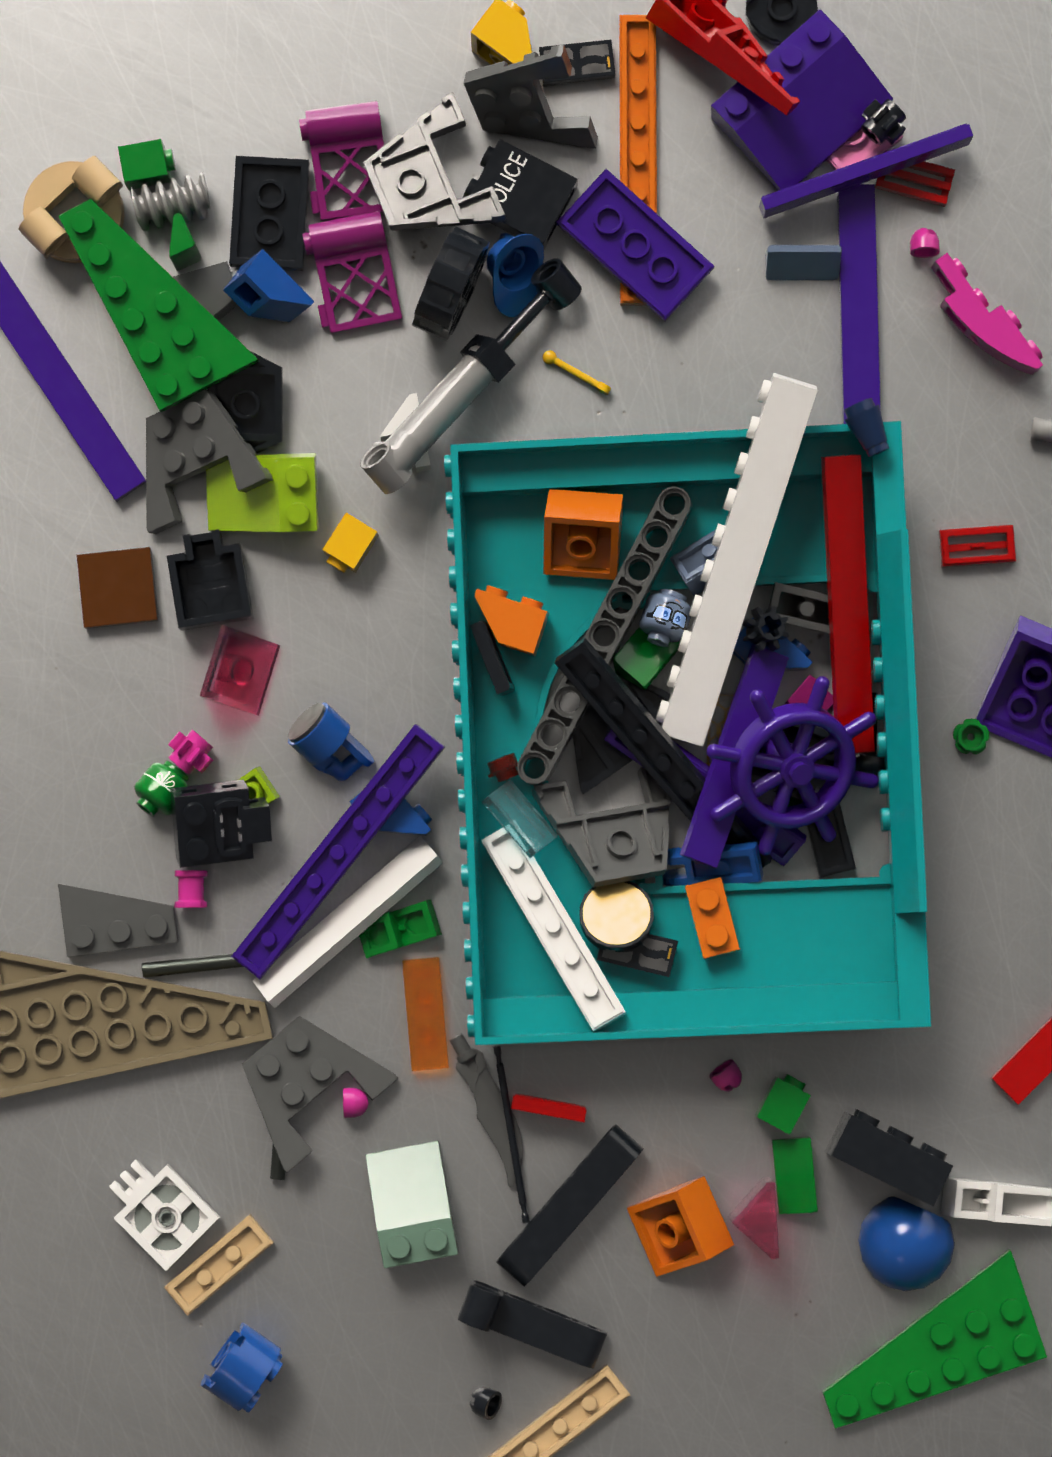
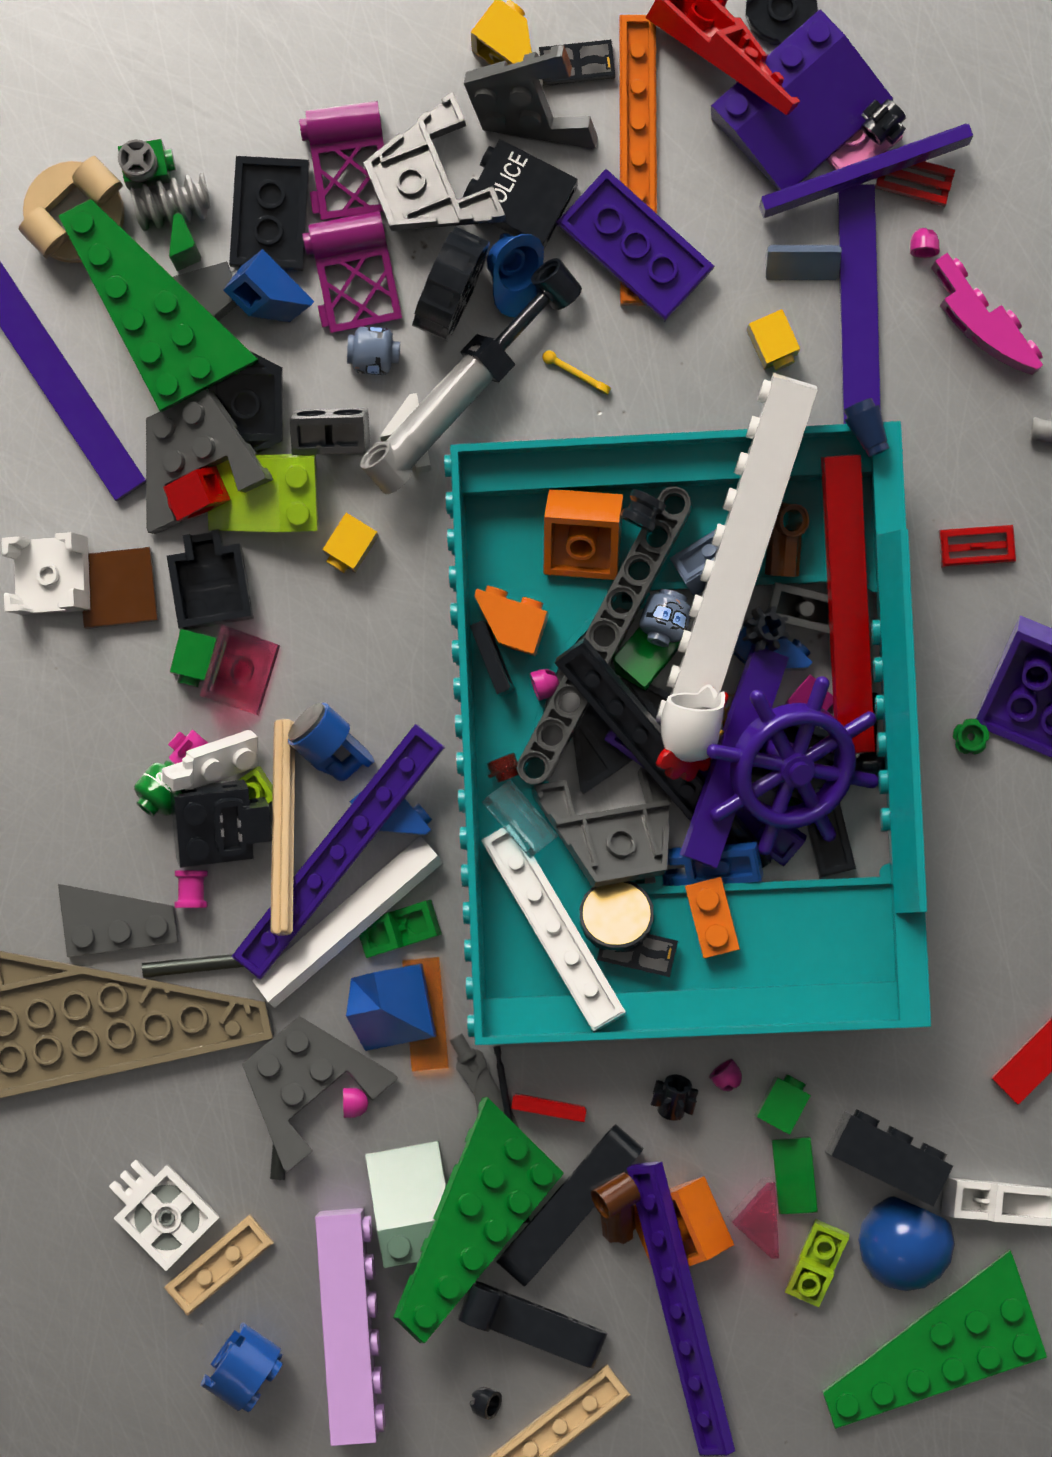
none -> white panel [2,532,91,615]
none -> flat silver wheel [118,139,158,182]
none -> white hinge [162,730,258,791]
none -> red brick [163,466,230,521]
none -> green brick [170,629,220,688]
none -> tan axle [270,719,295,936]
none -> black brick [289,408,370,455]
none -> lavender brick [315,1208,386,1446]
none -> blue slope [346,964,437,1051]
none -> sand blue head [347,326,400,375]
none -> green wing [393,1097,564,1344]
none -> dark pink hinge [530,669,559,701]
none -> reddish brown piece [591,1172,641,1244]
none -> black wheel [620,489,666,532]
none -> dark purple tile [627,1162,735,1456]
none -> black gear [651,1074,698,1121]
none -> white piece [656,685,728,781]
none -> yellow brick [747,309,800,371]
none -> reddish brown piece [765,502,809,577]
none -> lime slope [785,1218,849,1307]

